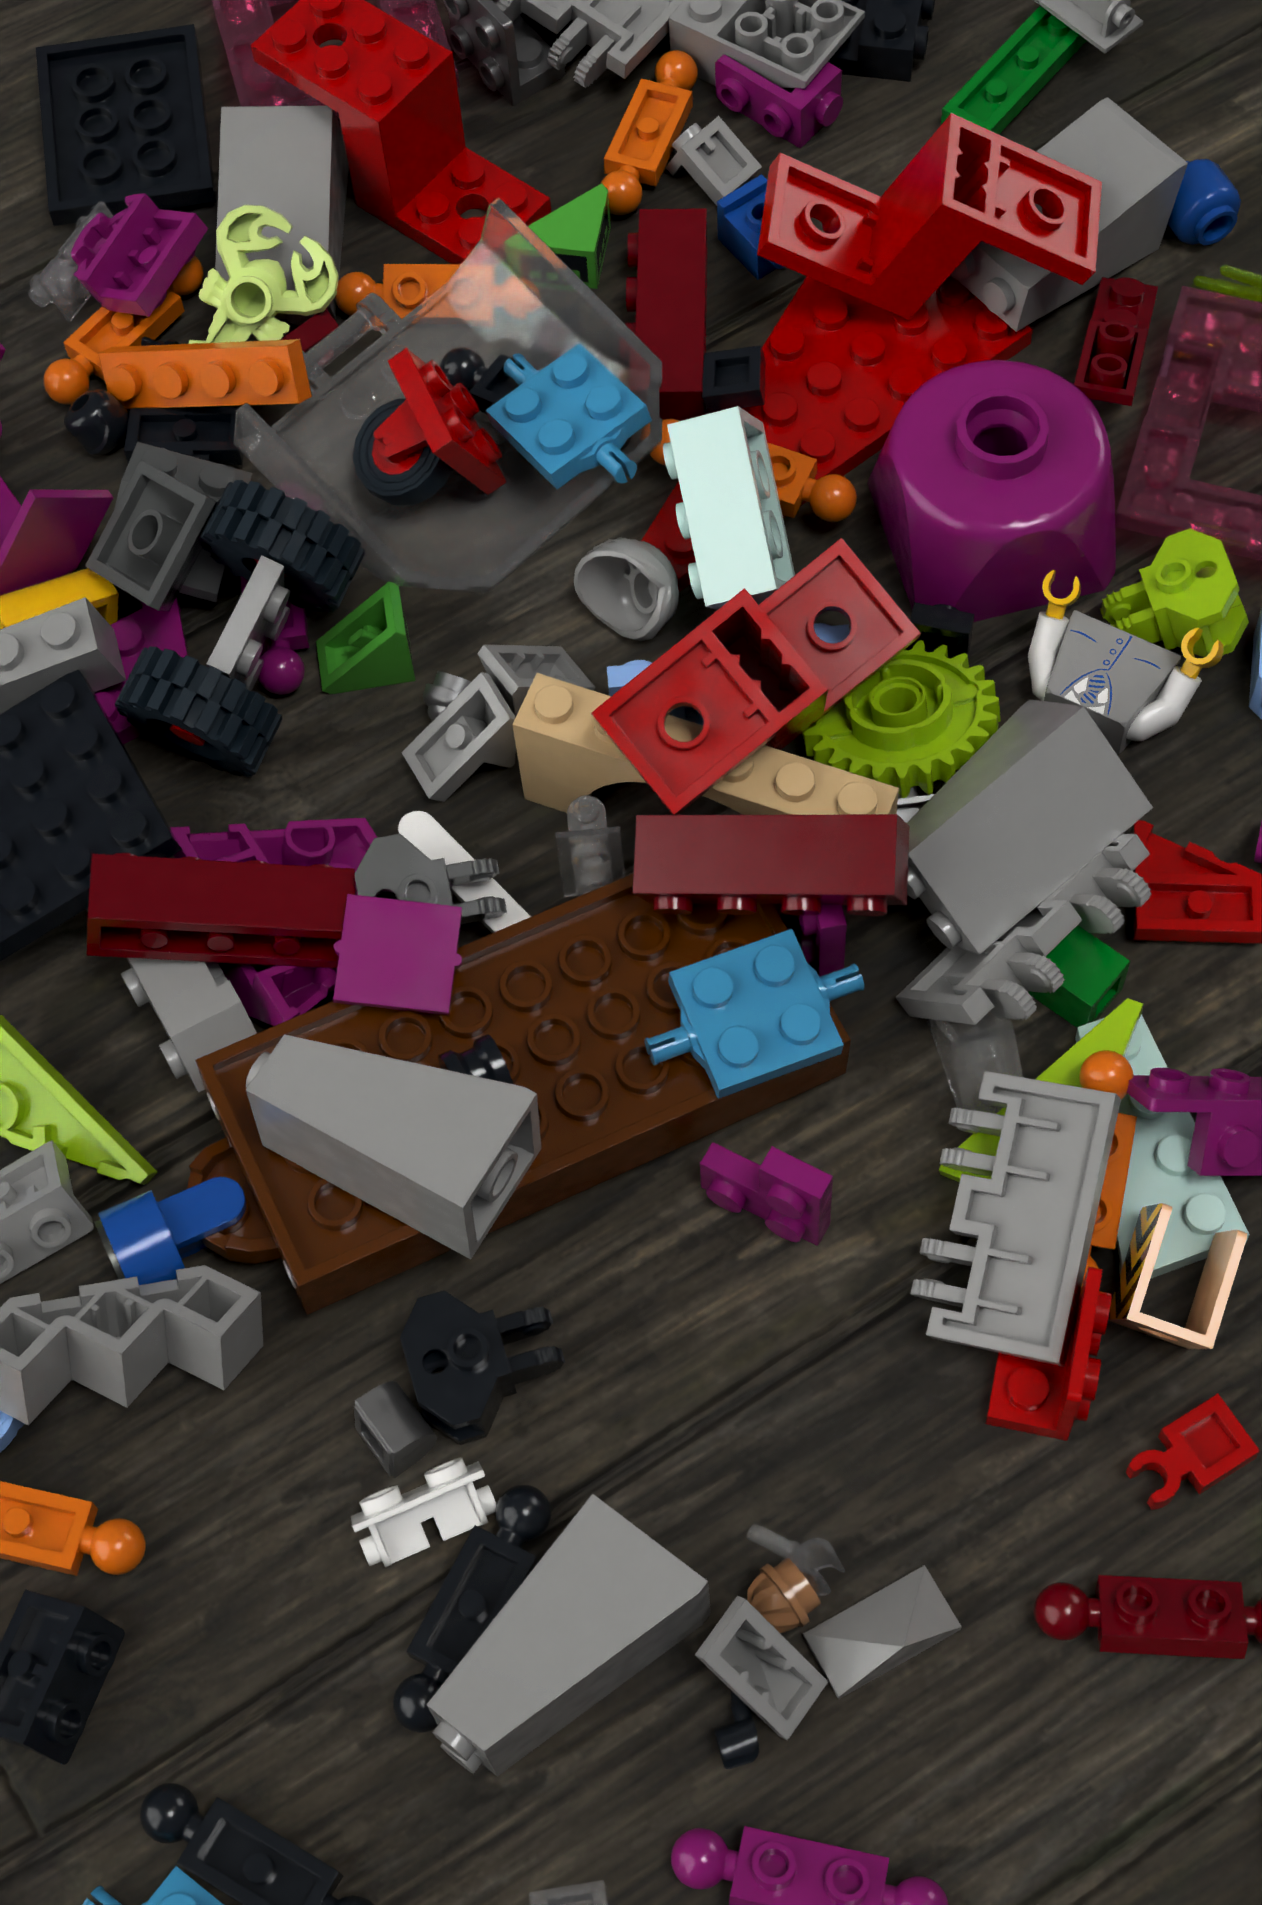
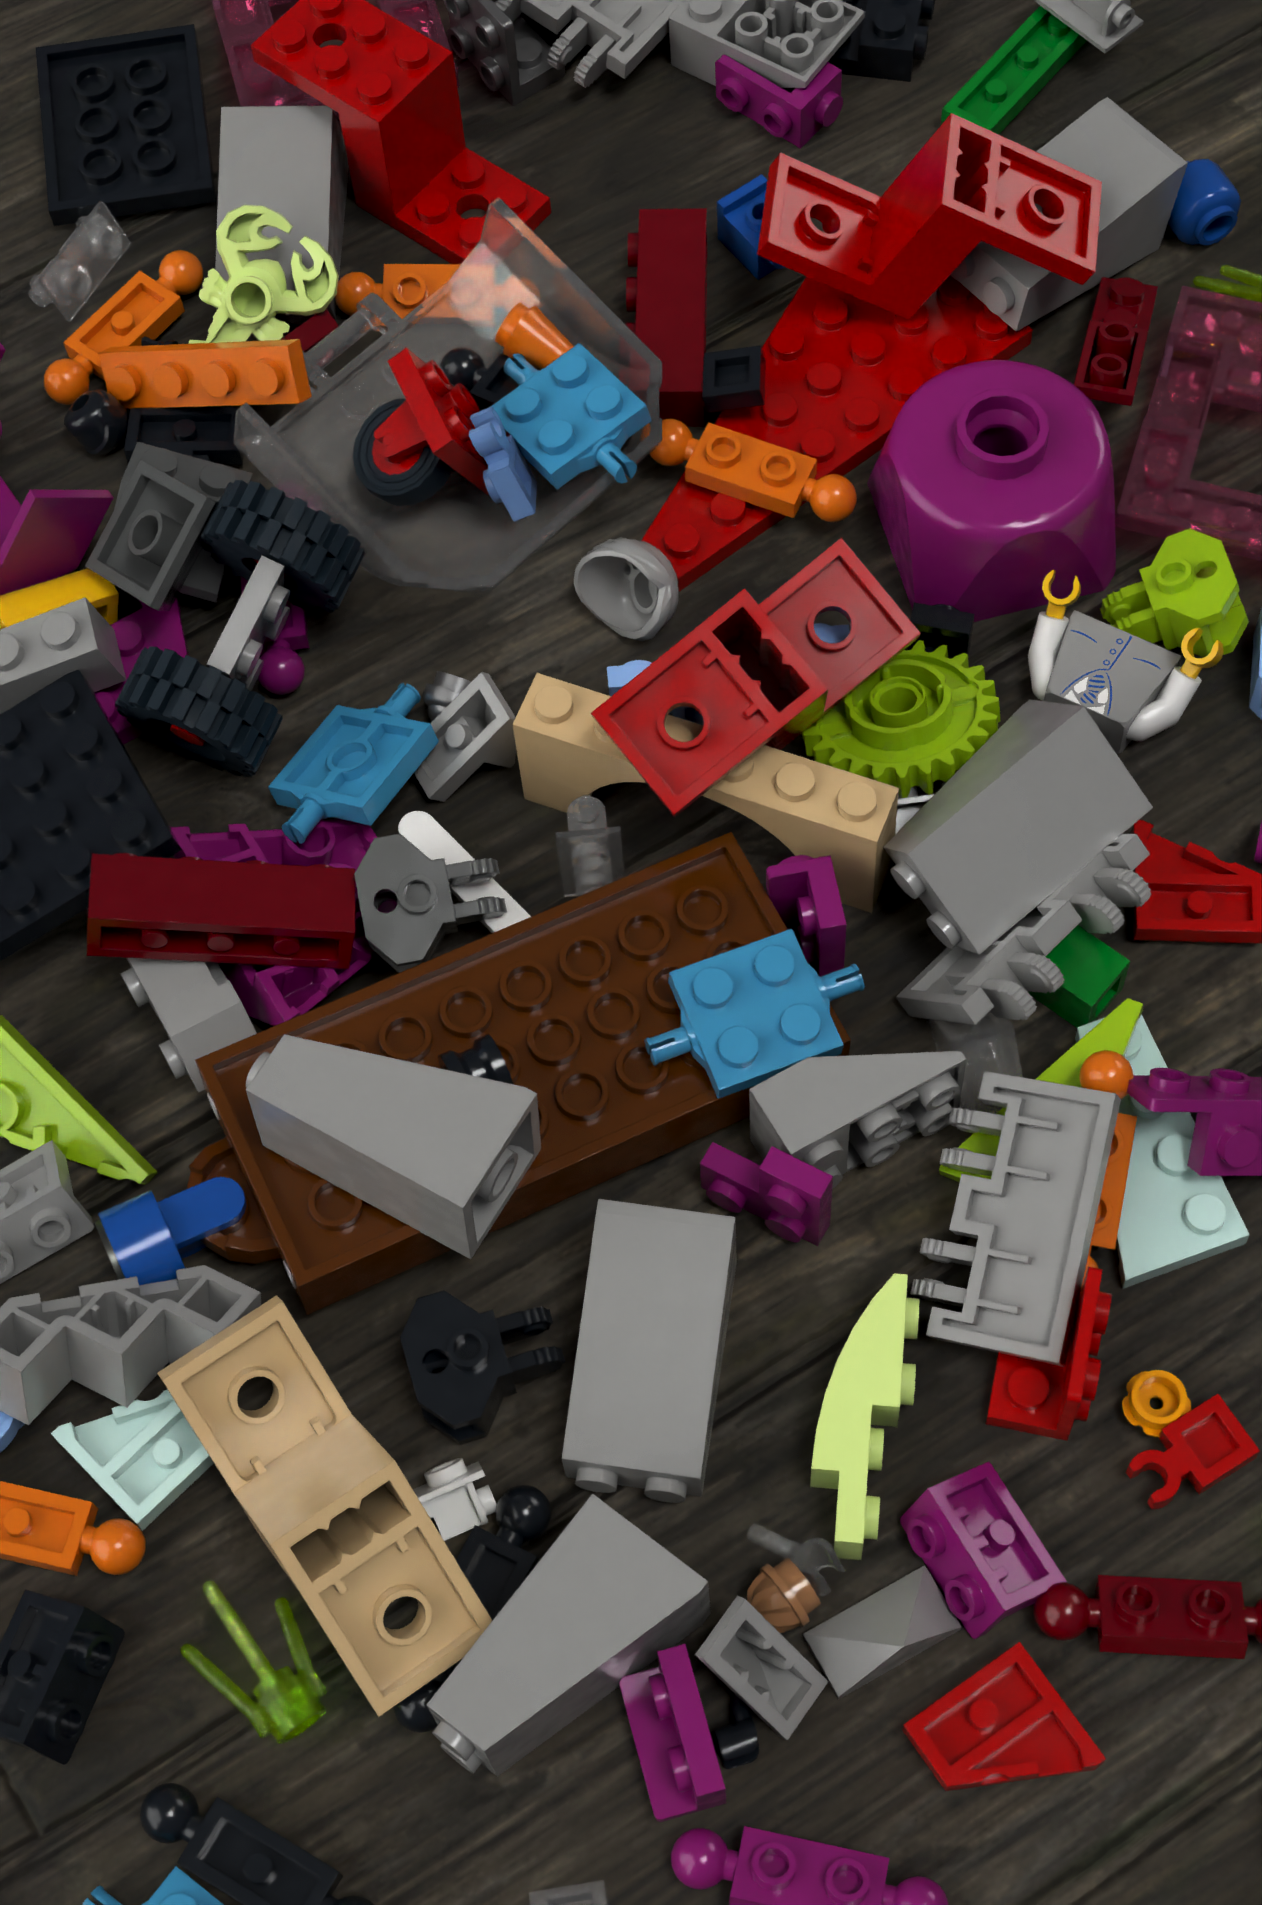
magenta slope [71,193,208,317] -> none
bright green slope [316,581,416,694] -> none
magenta piece [333,894,463,1015] -> none
flat silver brick [354,1381,437,1478] -> none
light grey slope [477,644,596,717] -> none
bright green slope [510,183,611,289] -> none
orange plate [600,50,698,216] -> none
dark red brick [633,814,910,916] -> none
light aqua brick [663,406,795,610] -> none
light grey bracket [665,116,762,206] -> none
light nougat piece [1108,1203,1247,1349] -> none
none -> light aqua wing [51,1390,214,1531]
none -> tan bracket [157,1295,493,1717]
none -> clear neon green plant [180,1580,327,1744]
none -> dark azure plate [268,683,439,844]
none -> medium blue plate [469,406,537,522]
none -> orange cone [495,302,574,370]
none -> light grey slope [562,1199,737,1503]
none -> magenta bracket [619,1644,726,1822]
none -> light grey slope [749,1051,967,1189]
none -> yellowish green slope [810,1273,920,1560]
none -> magenta bracket [900,1461,1067,1639]
none -> red wing [902,1642,1106,1791]
none -> light orange plate [1122,1370,1191,1438]

